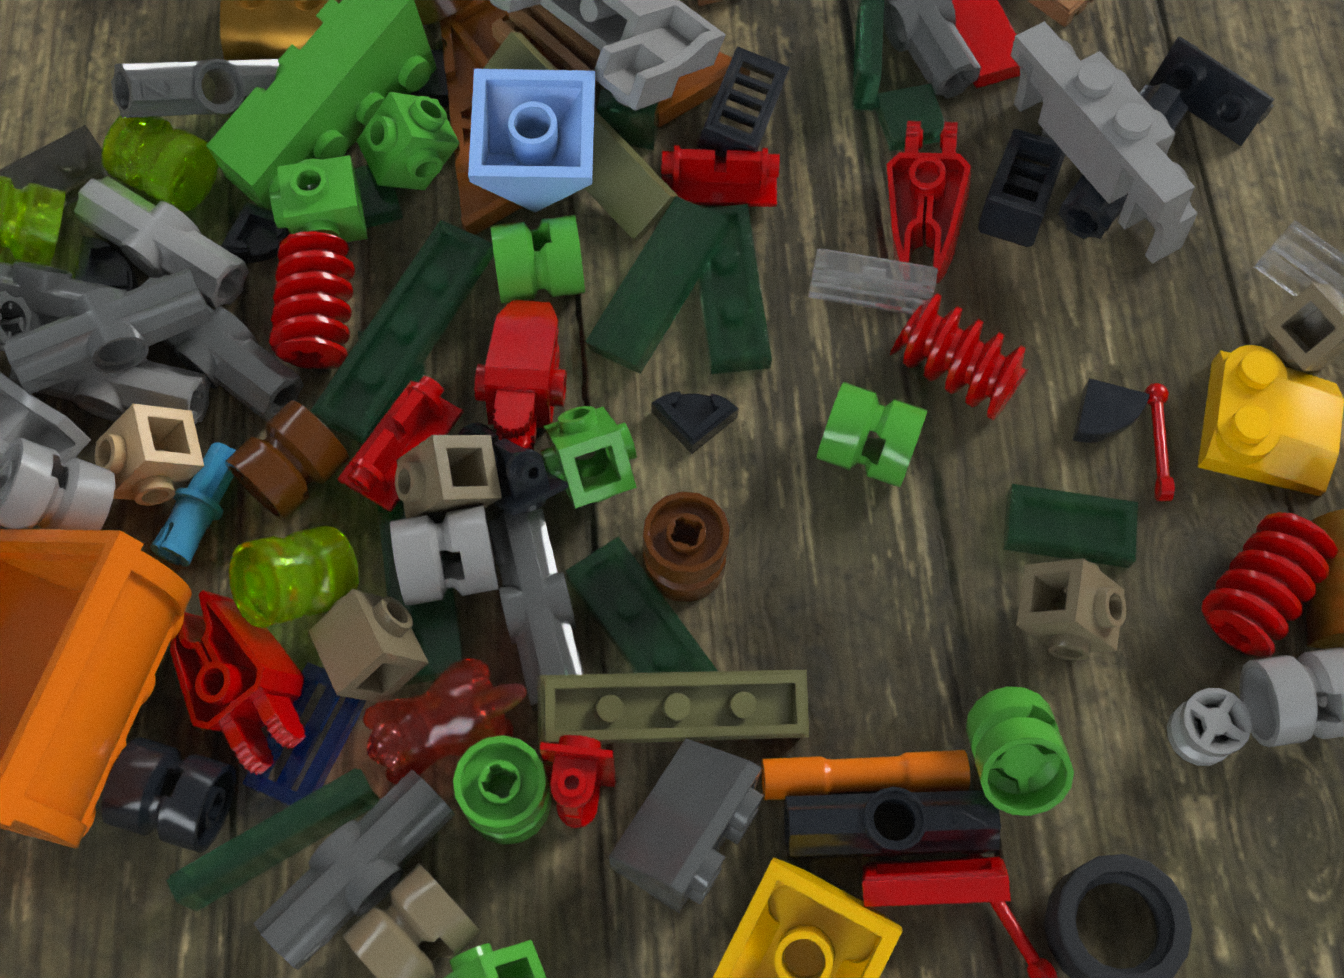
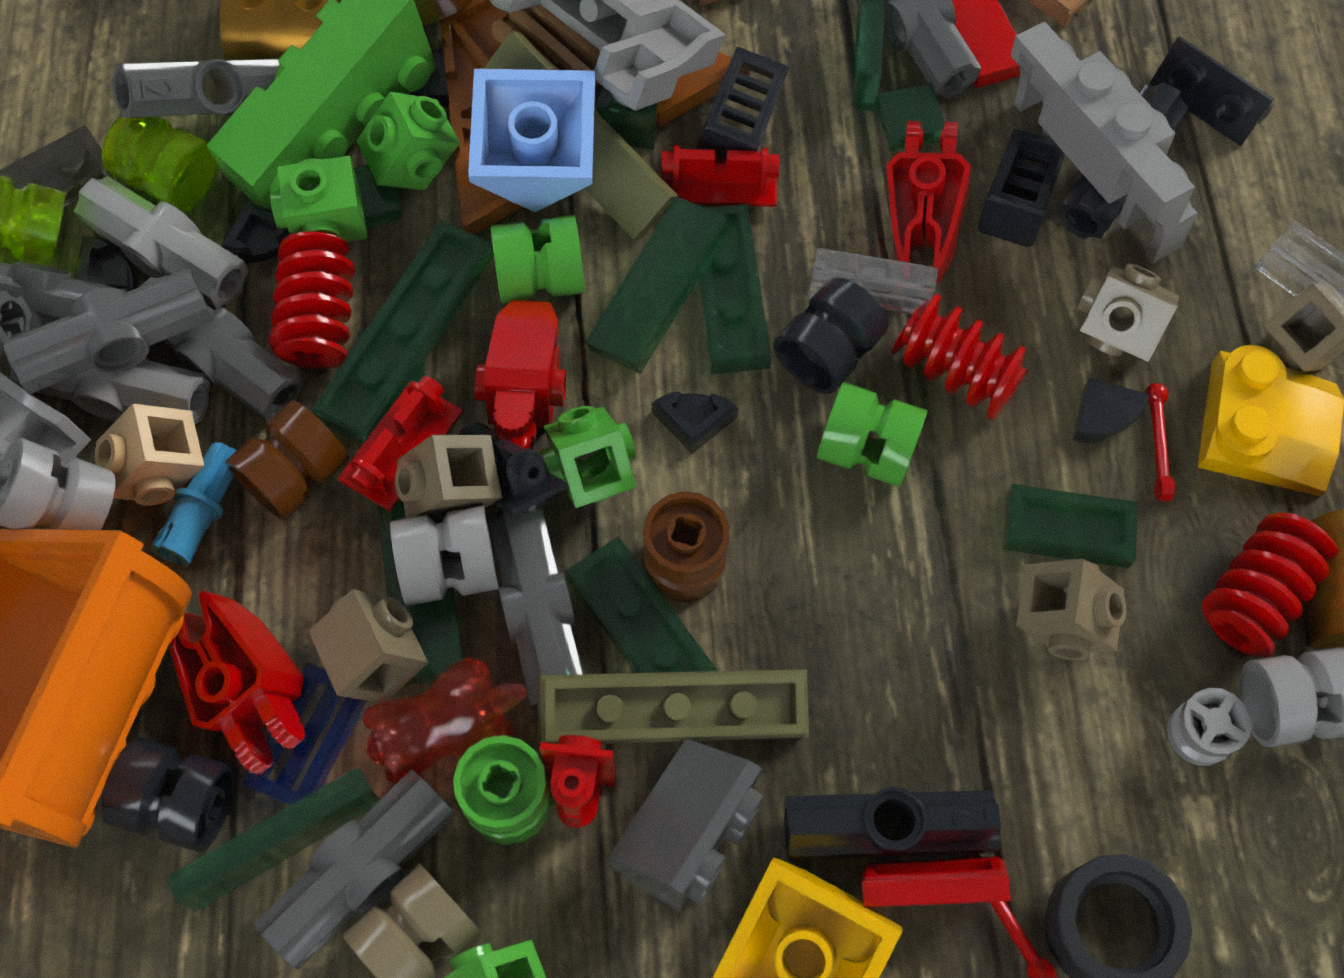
clear neon green wheel [229,526,359,629] -> none
orange piece [761,750,970,800] -> none
bright green wheel [966,686,1074,816] -> none
none -> black wheel [773,277,889,394]
none -> dark tan brick [1077,264,1179,362]

